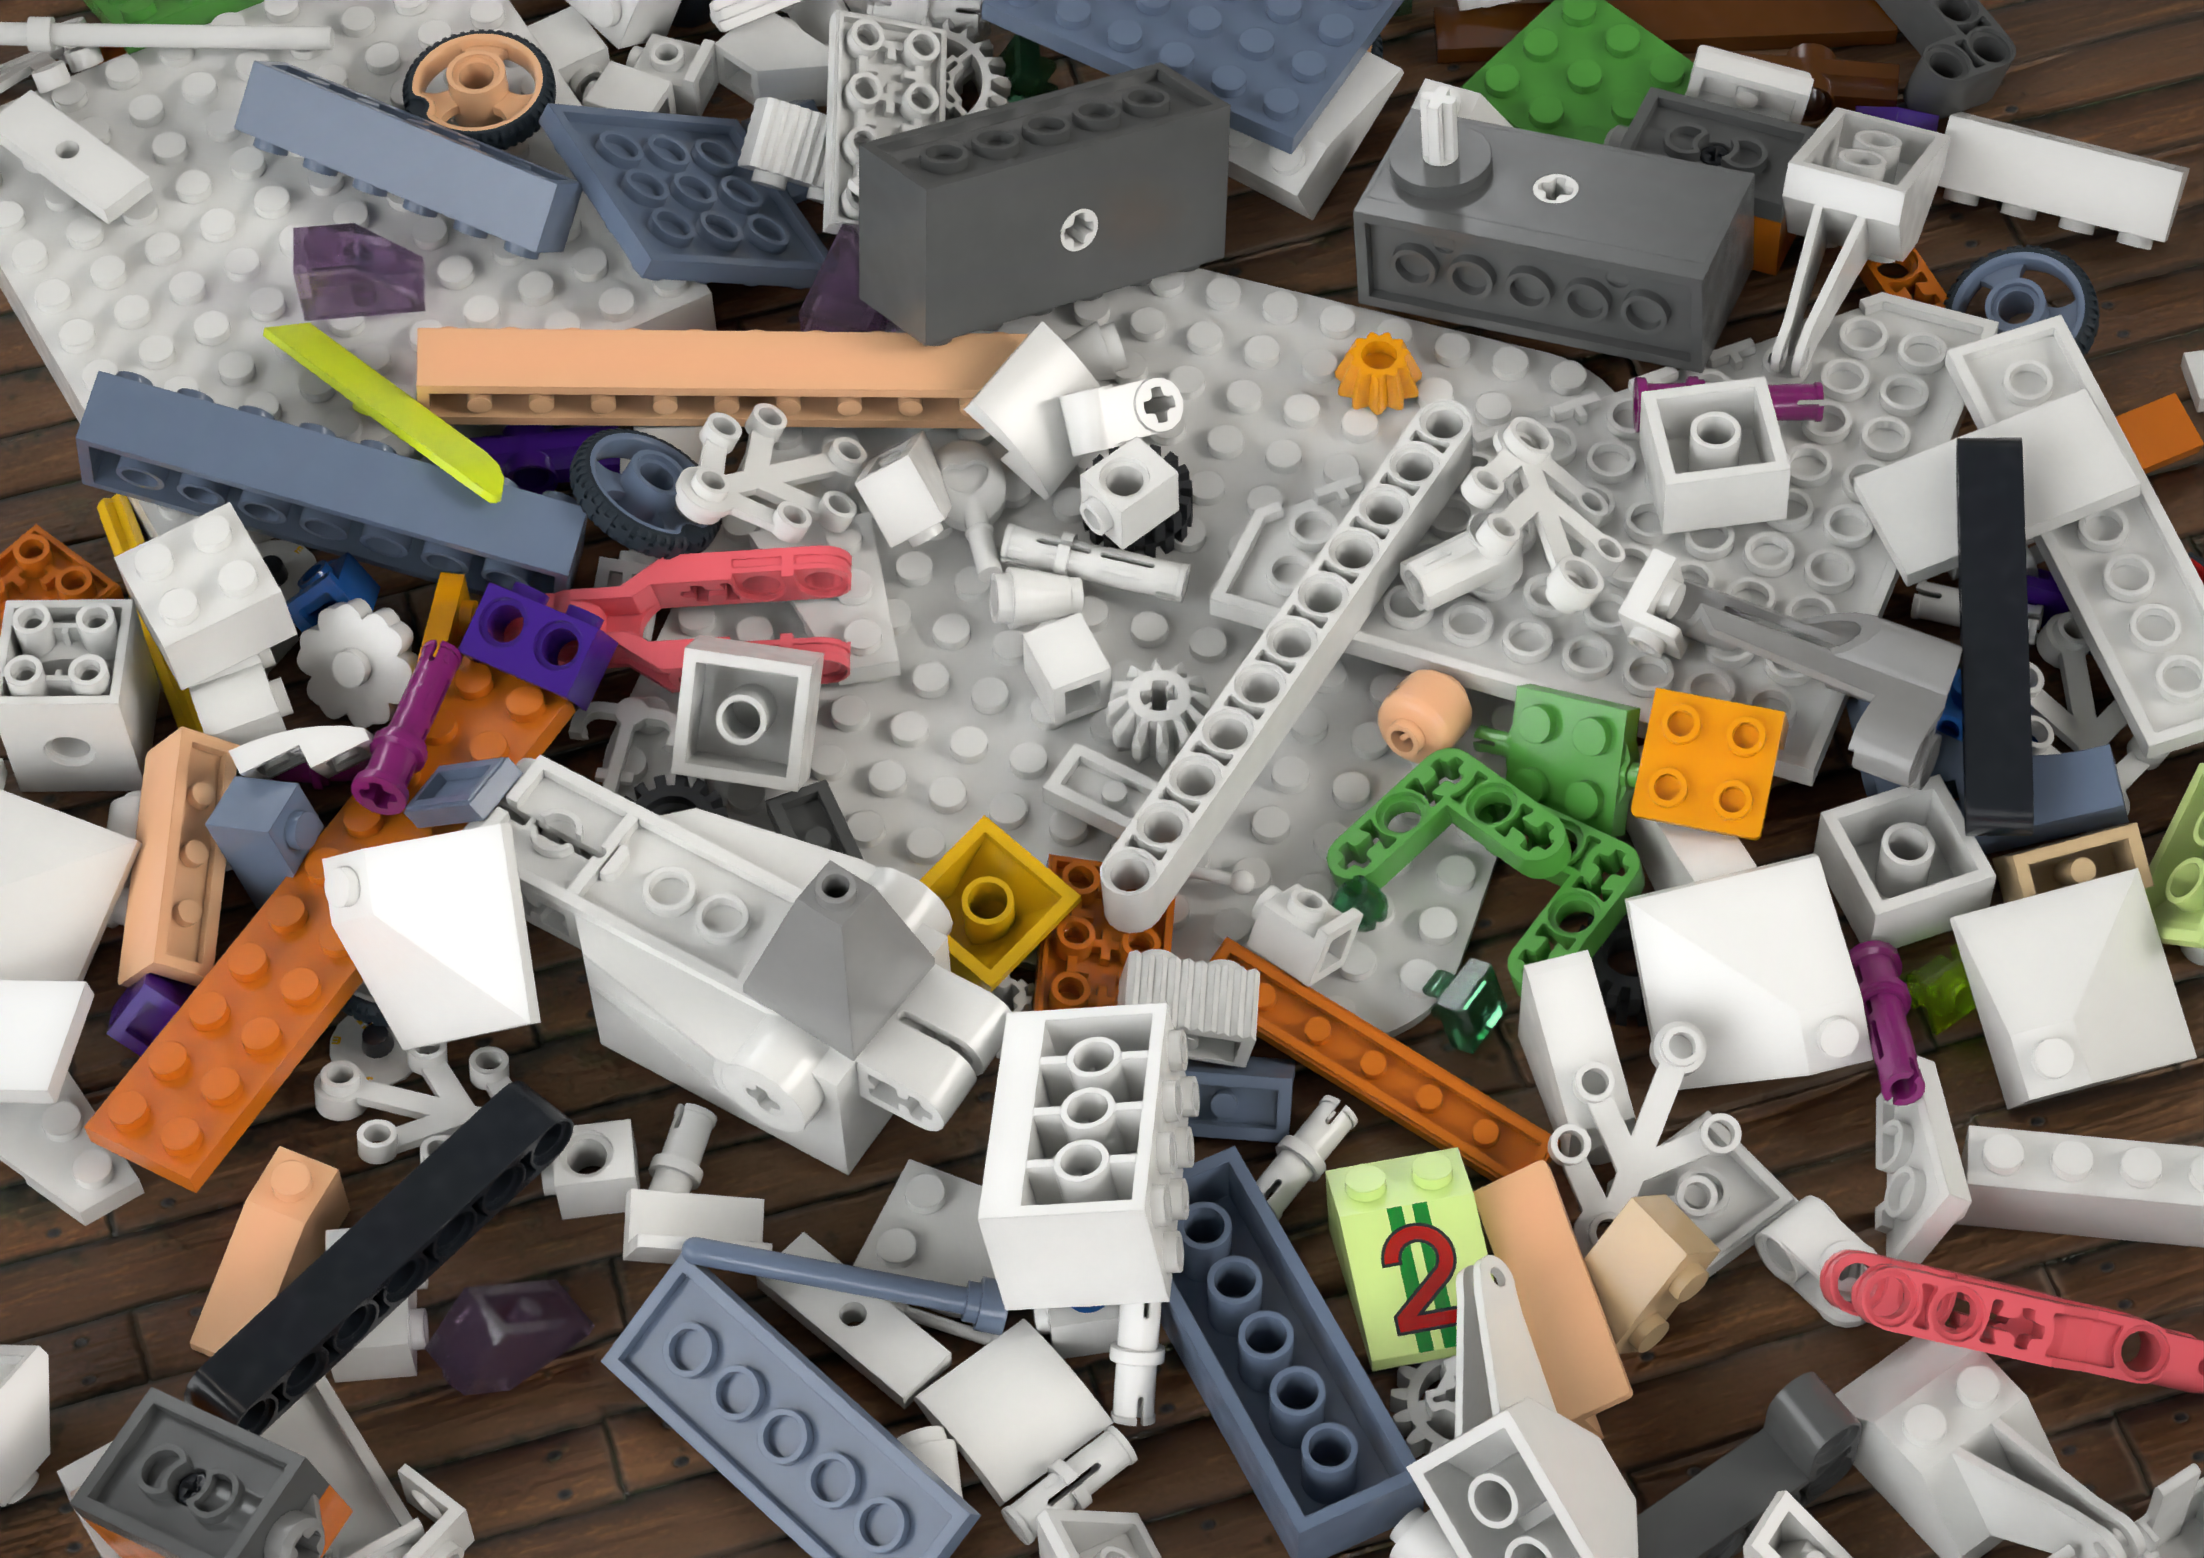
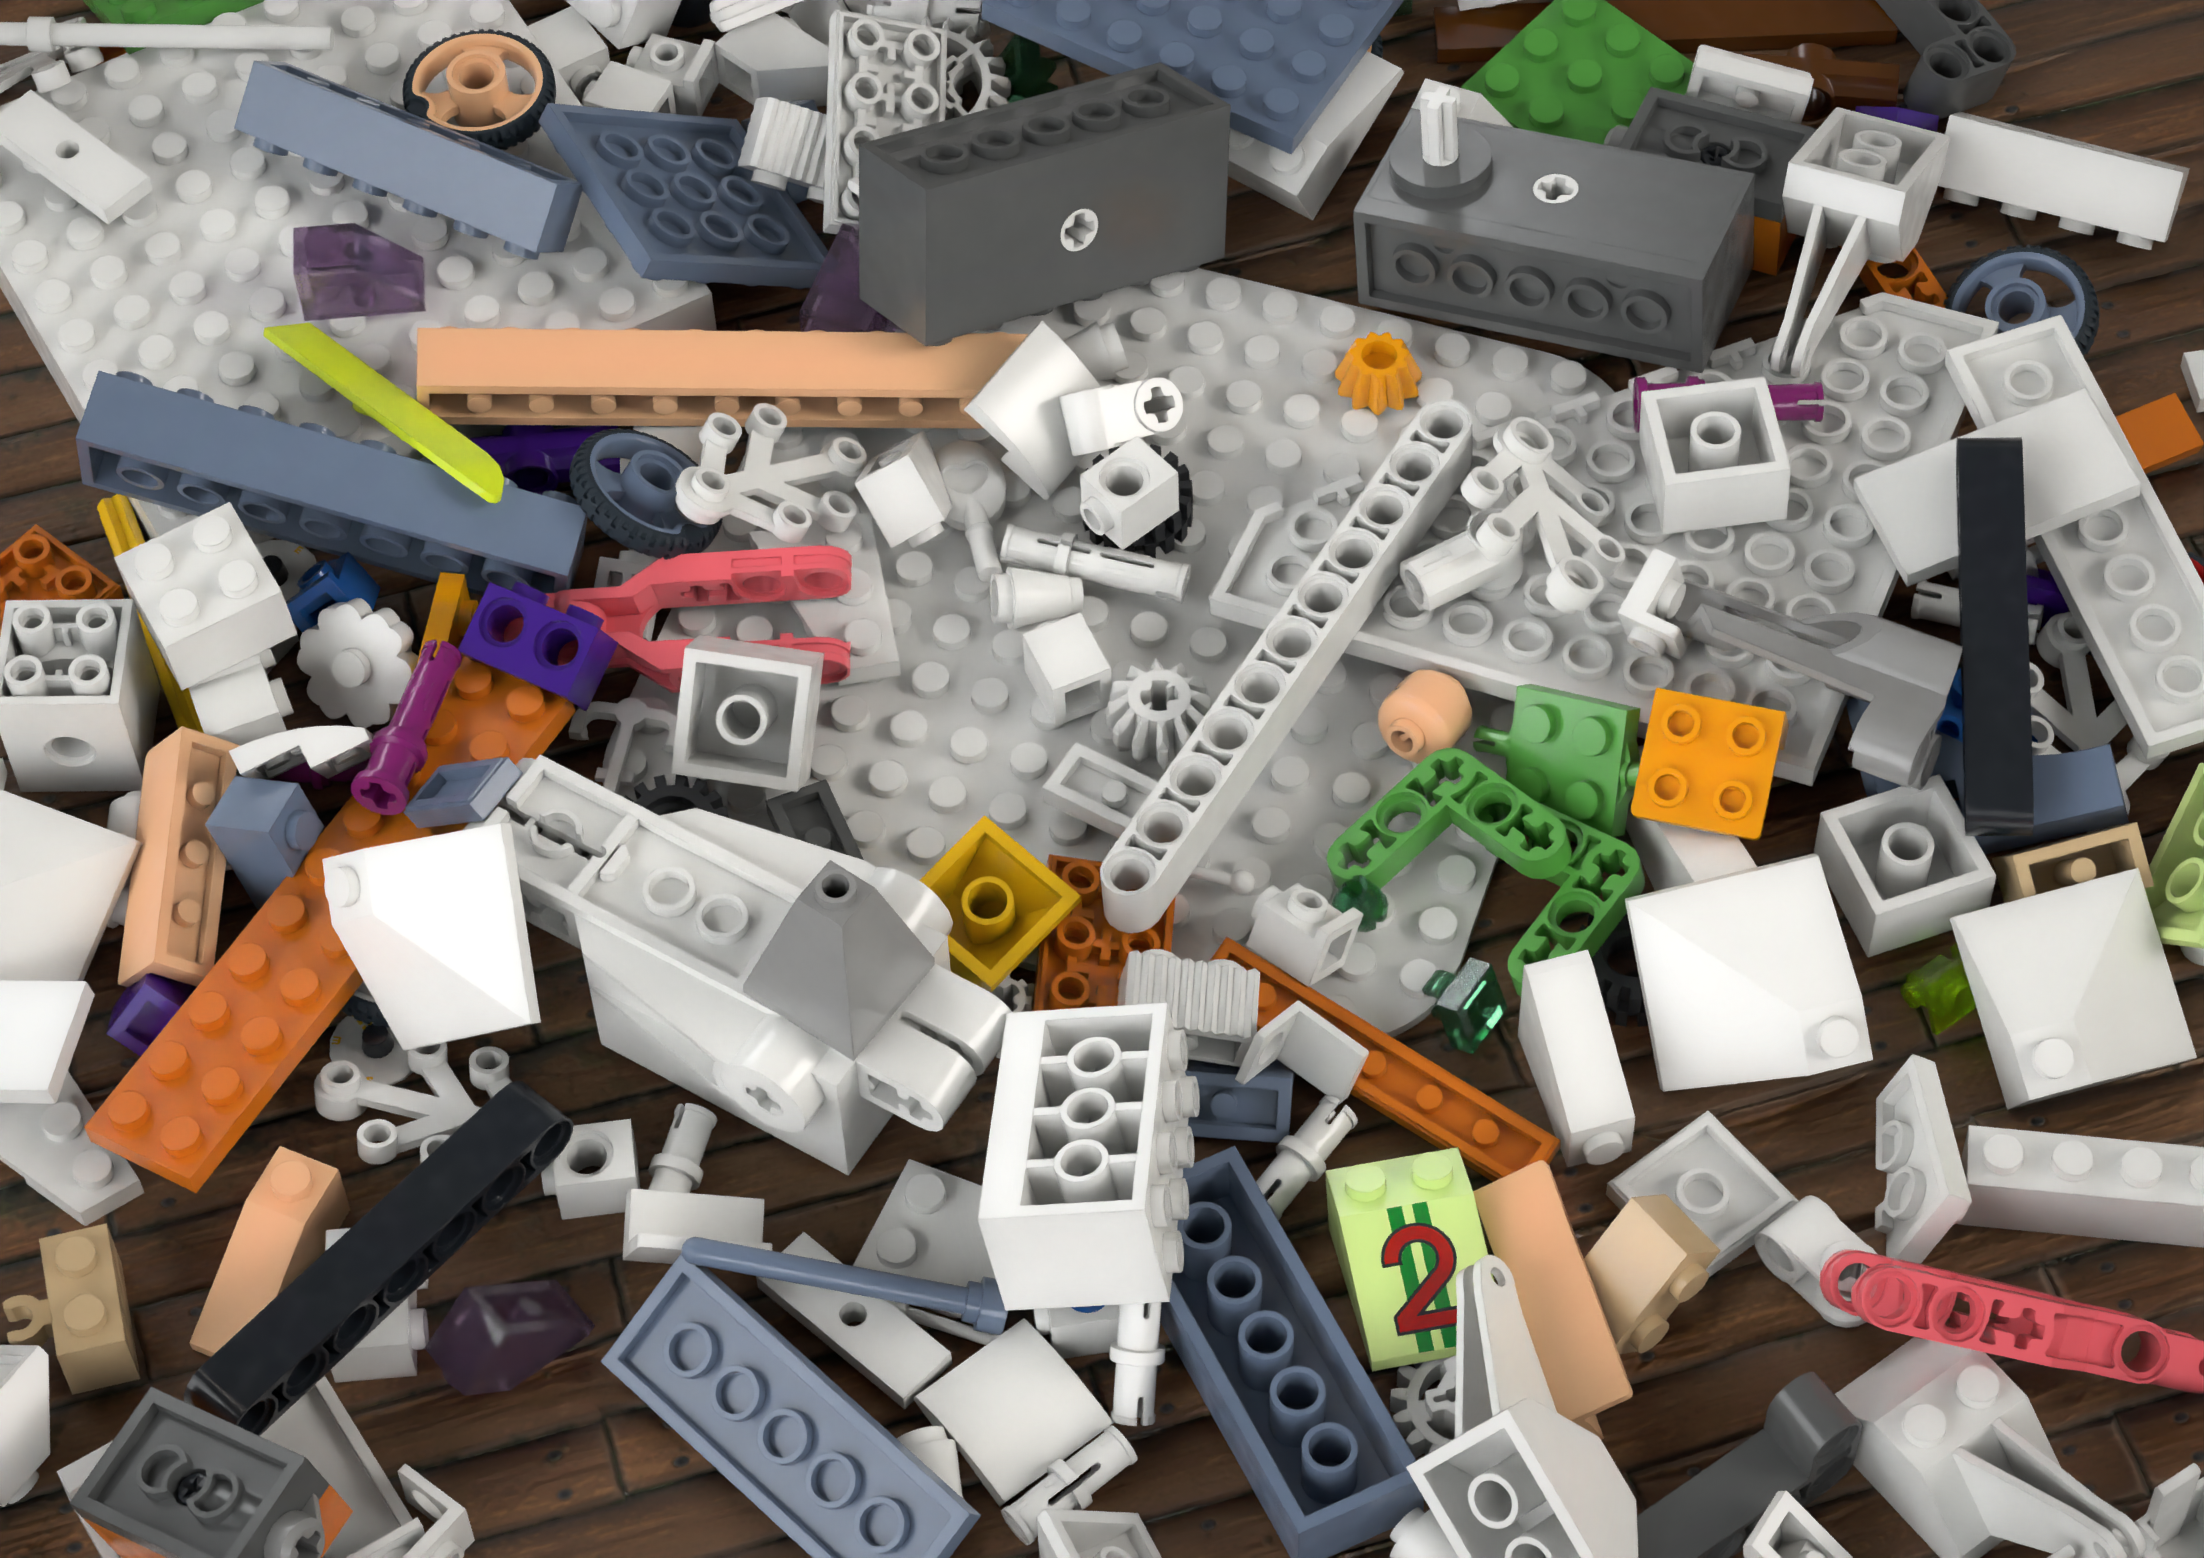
white plant [1548,1021,1742,1258] -> none
magenta pin [1848,940,1925,1106] -> none
none -> tan brick [3,1223,140,1395]
none -> white bracket [1235,1000,1369,1104]

